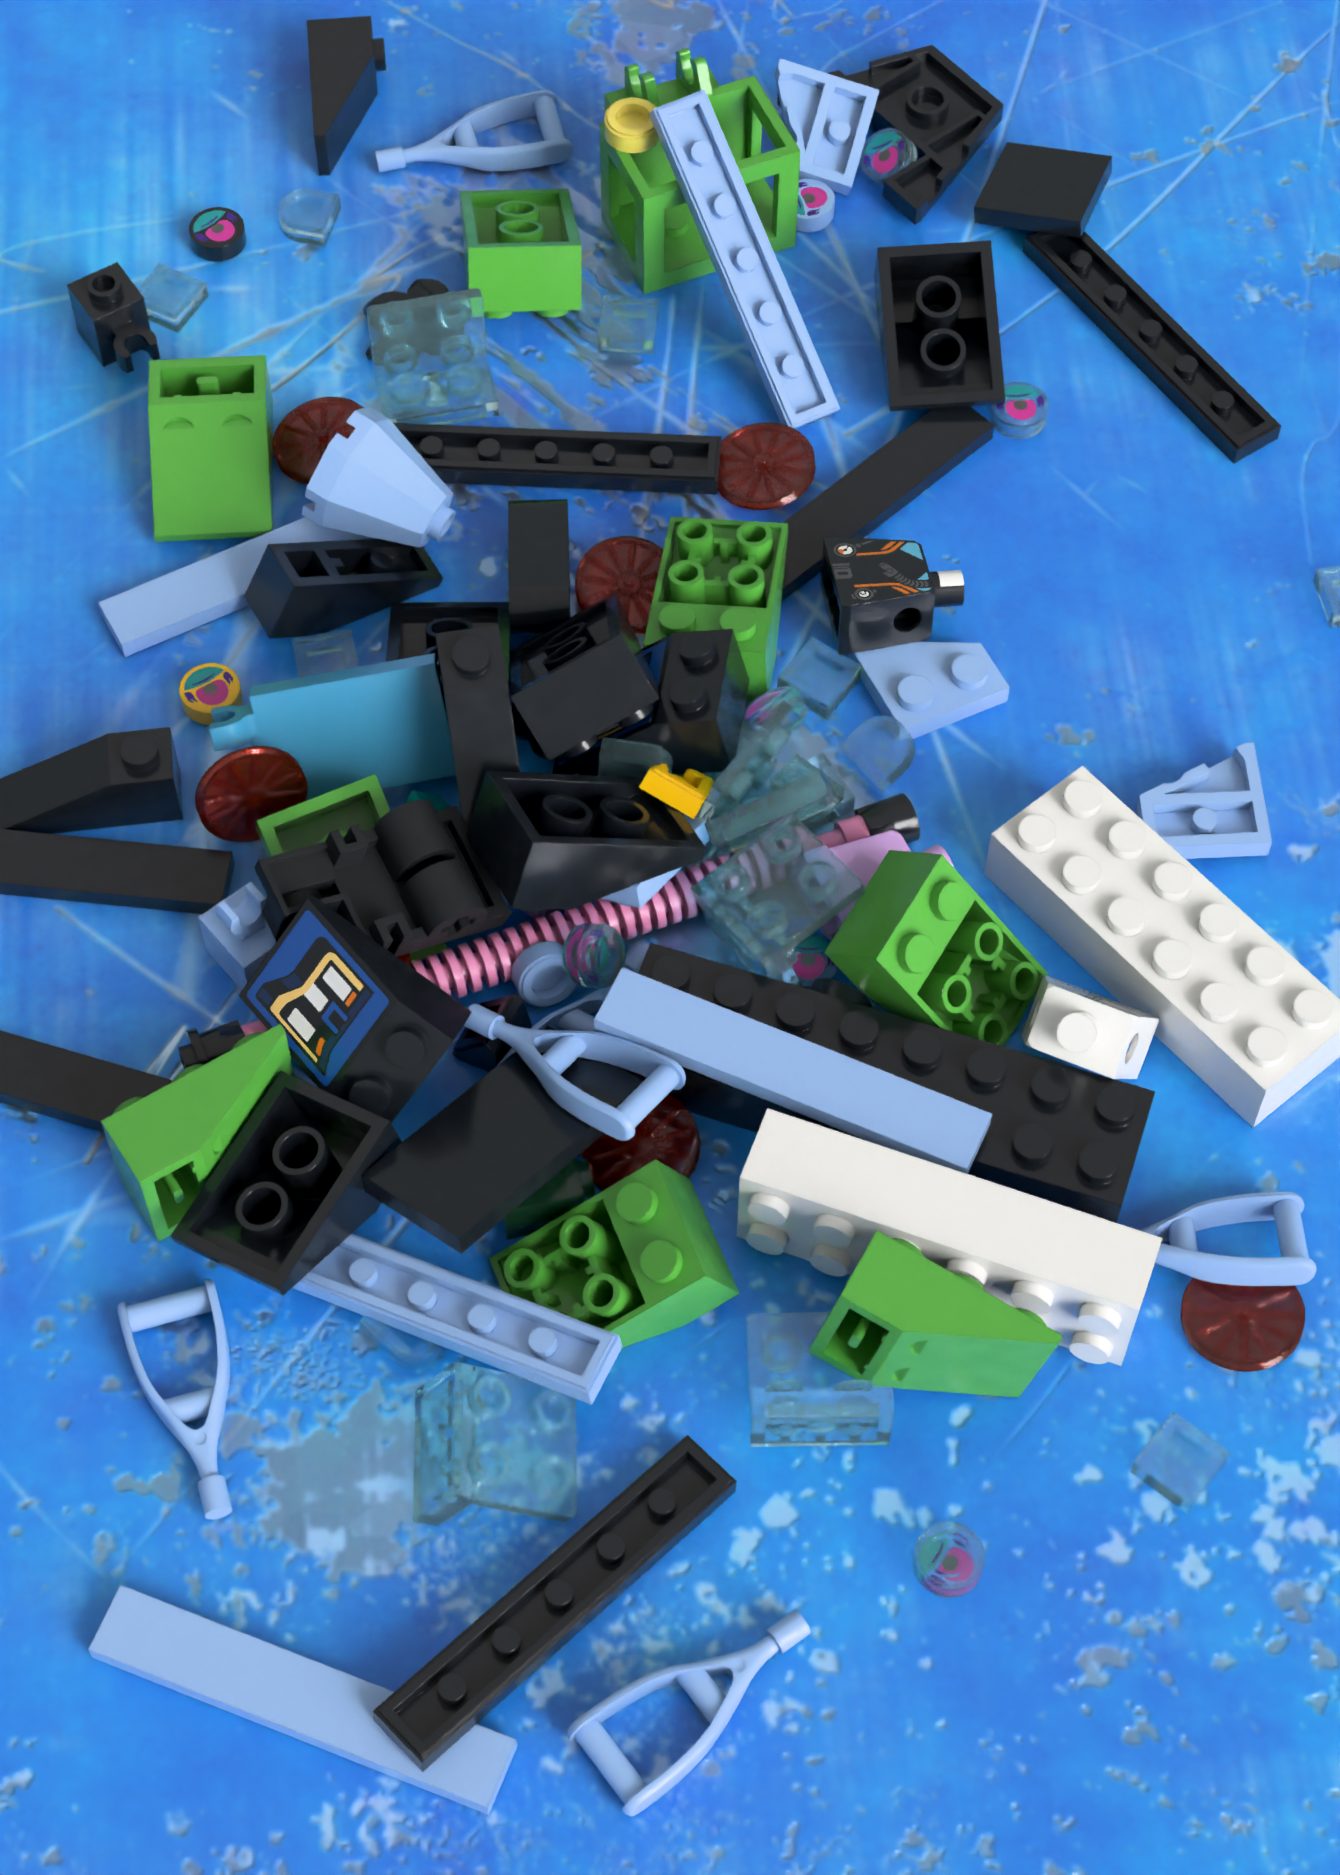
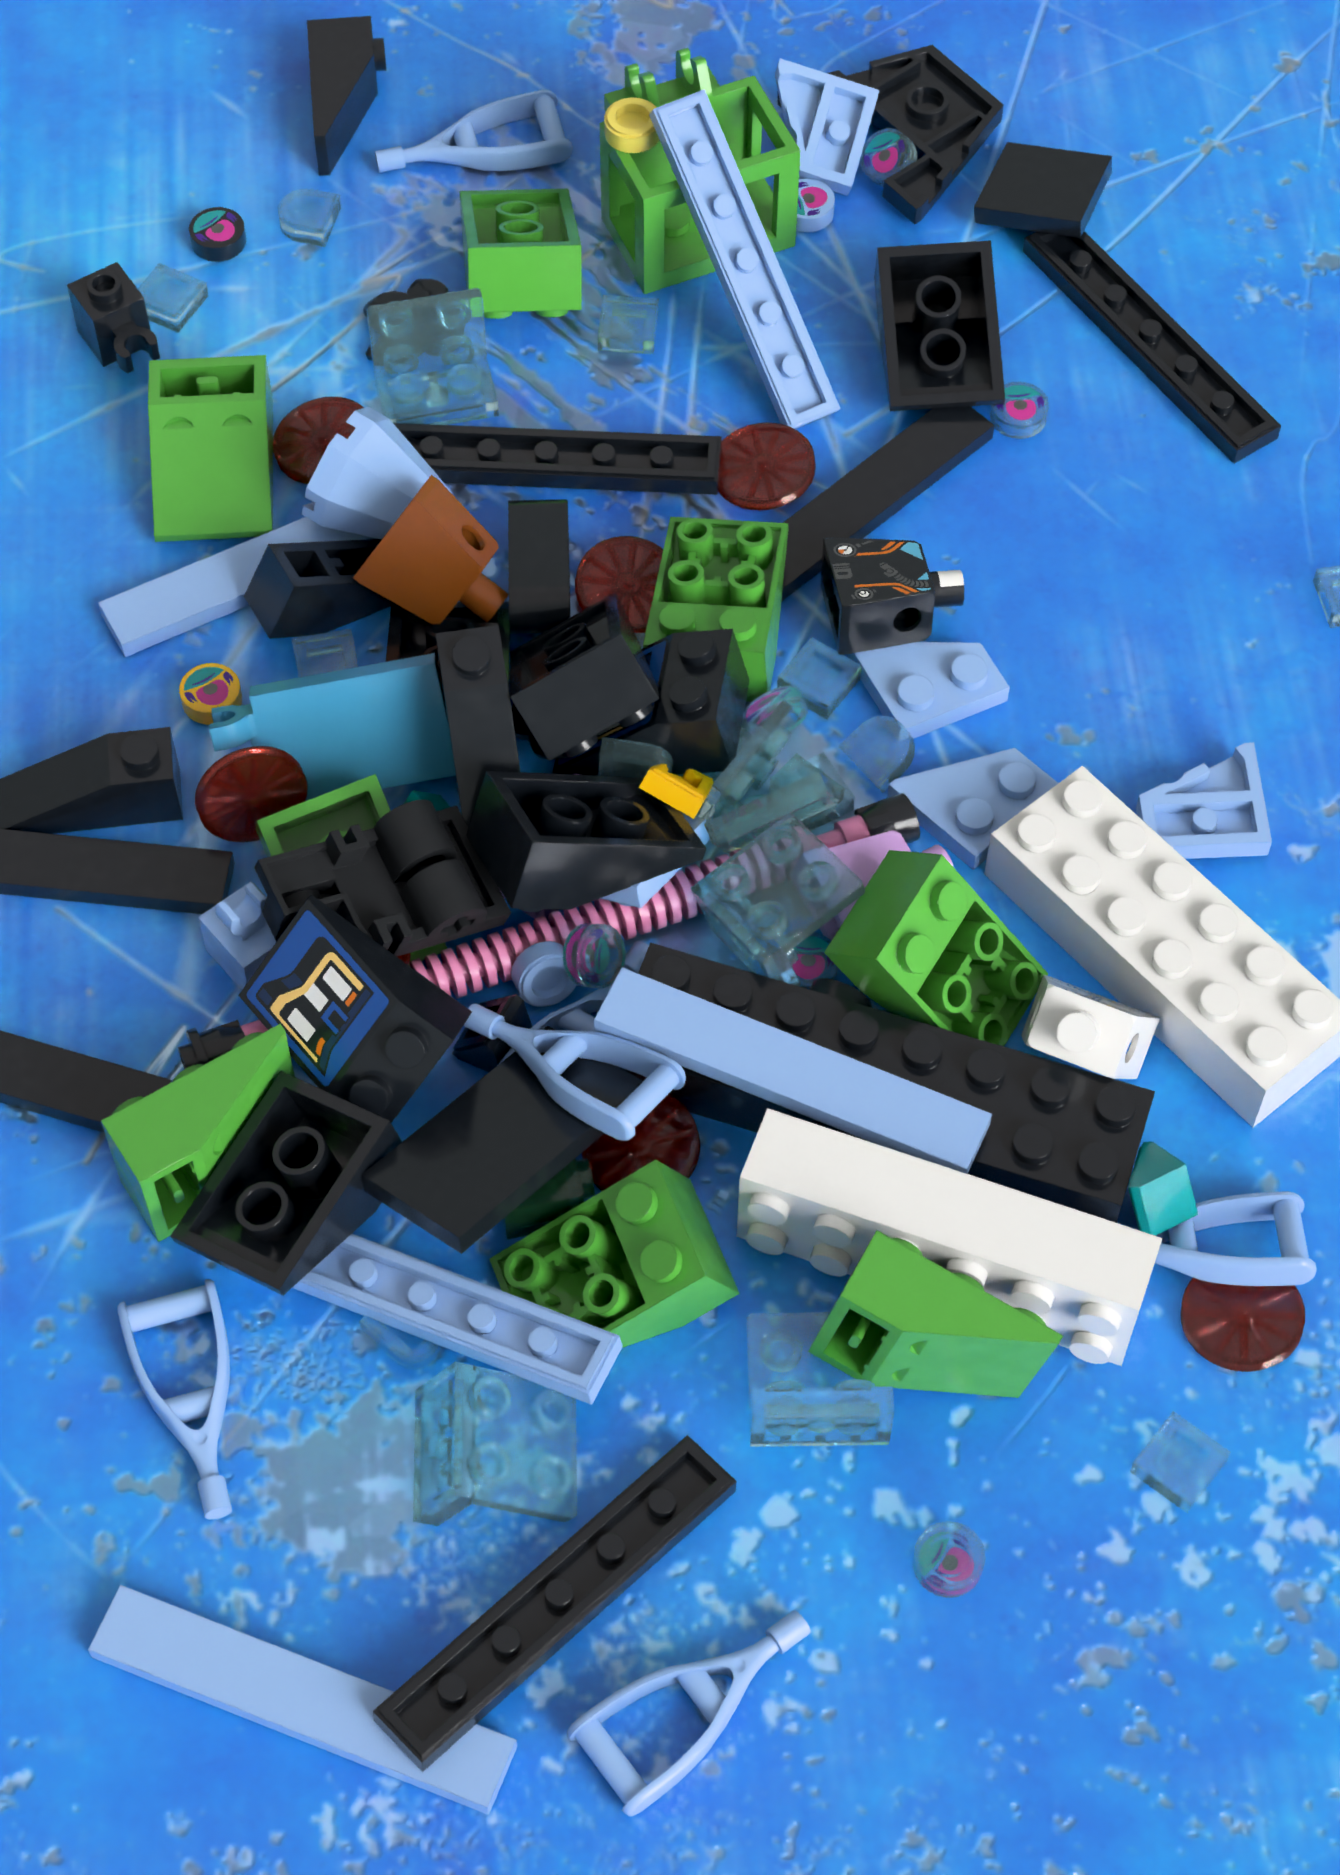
none -> dark orange torso [353,475,509,625]
none -> light blue wing [887,748,1058,870]
none -> teal slope [1128,1142,1198,1236]

